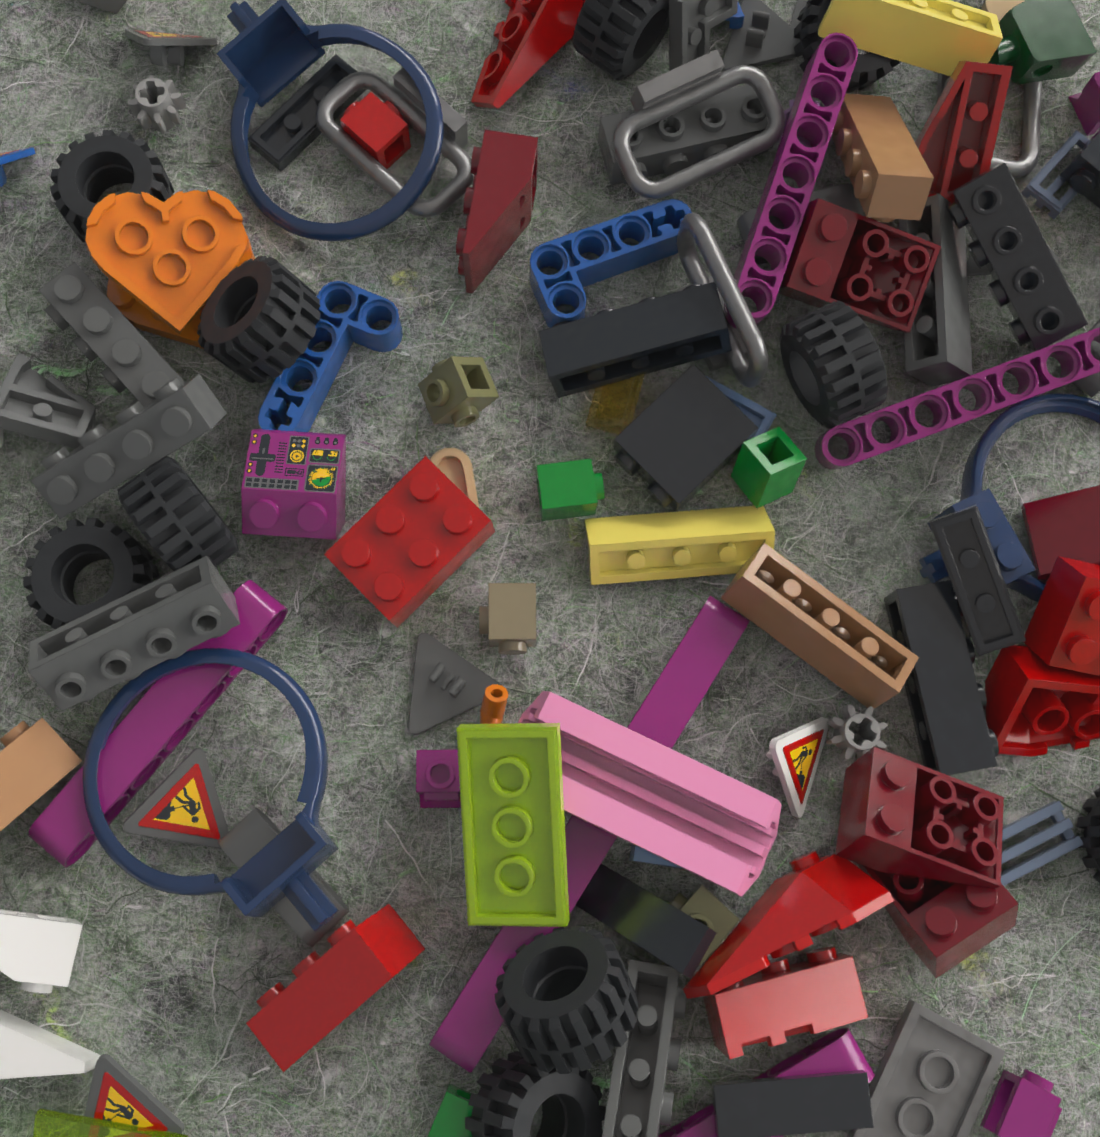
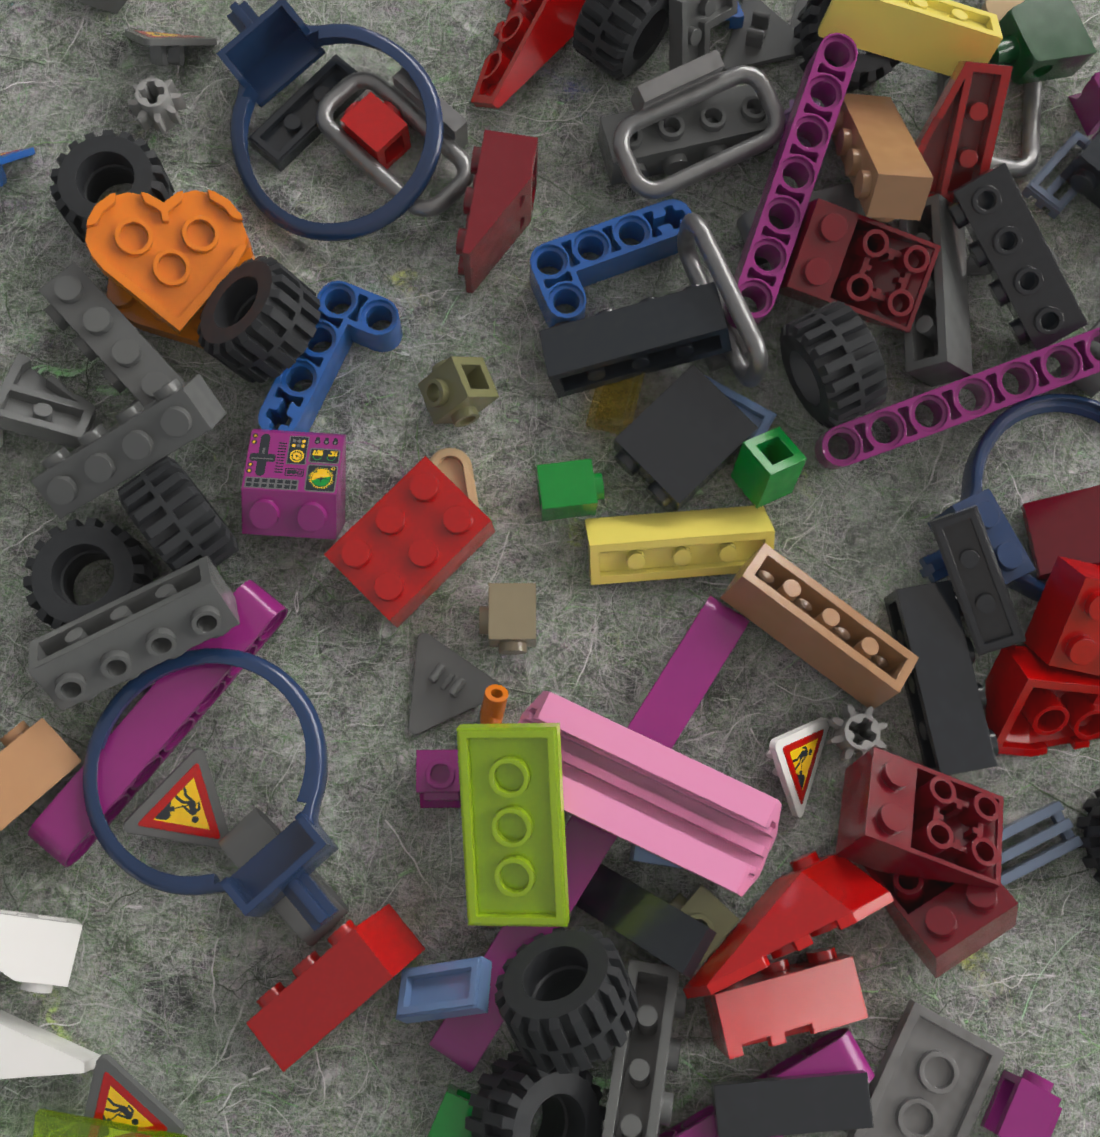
none -> medium blue tile [396,956,492,1024]

